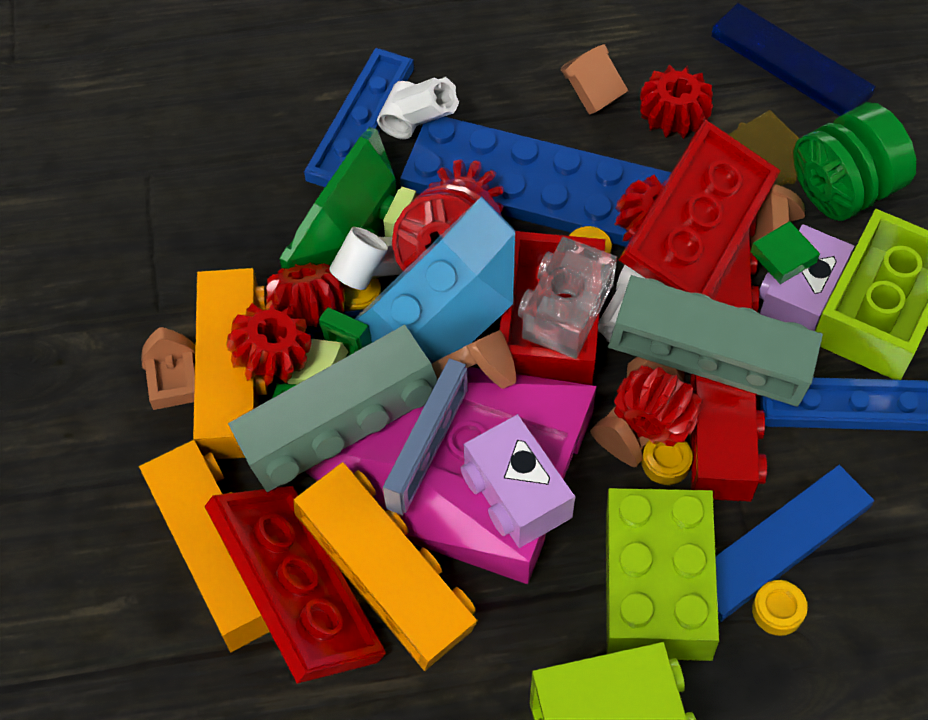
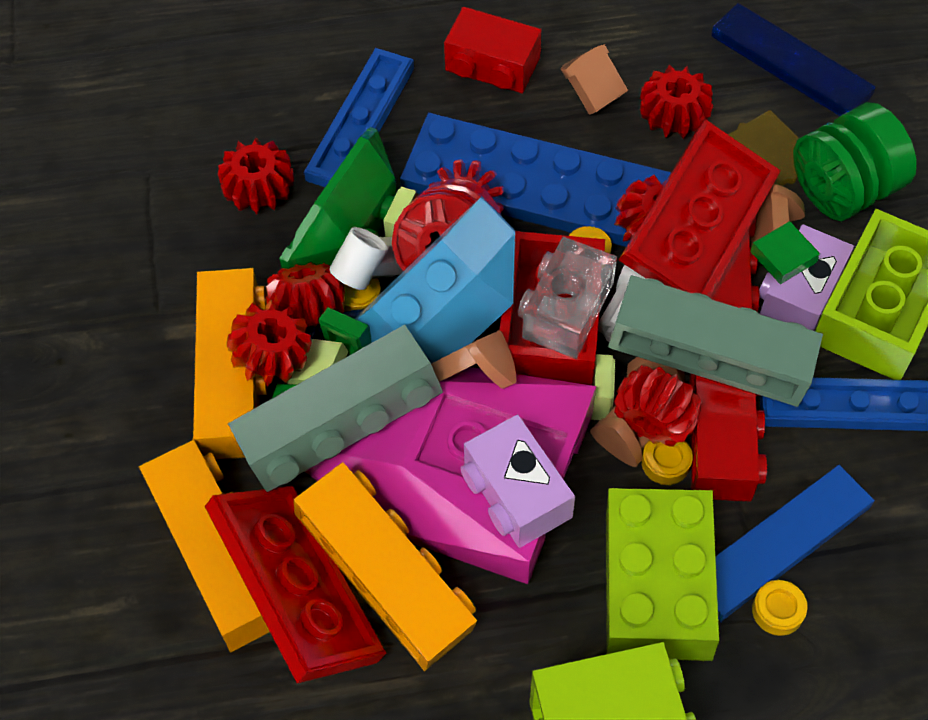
nougat tile [141,327,195,410] -> none
white piece [377,76,459,139] -> none
sand blue tile [383,358,468,515] -> none
none -> red gear [218,137,295,214]
none -> red brick [444,7,542,94]
none -> yellowish green tile [591,354,615,420]

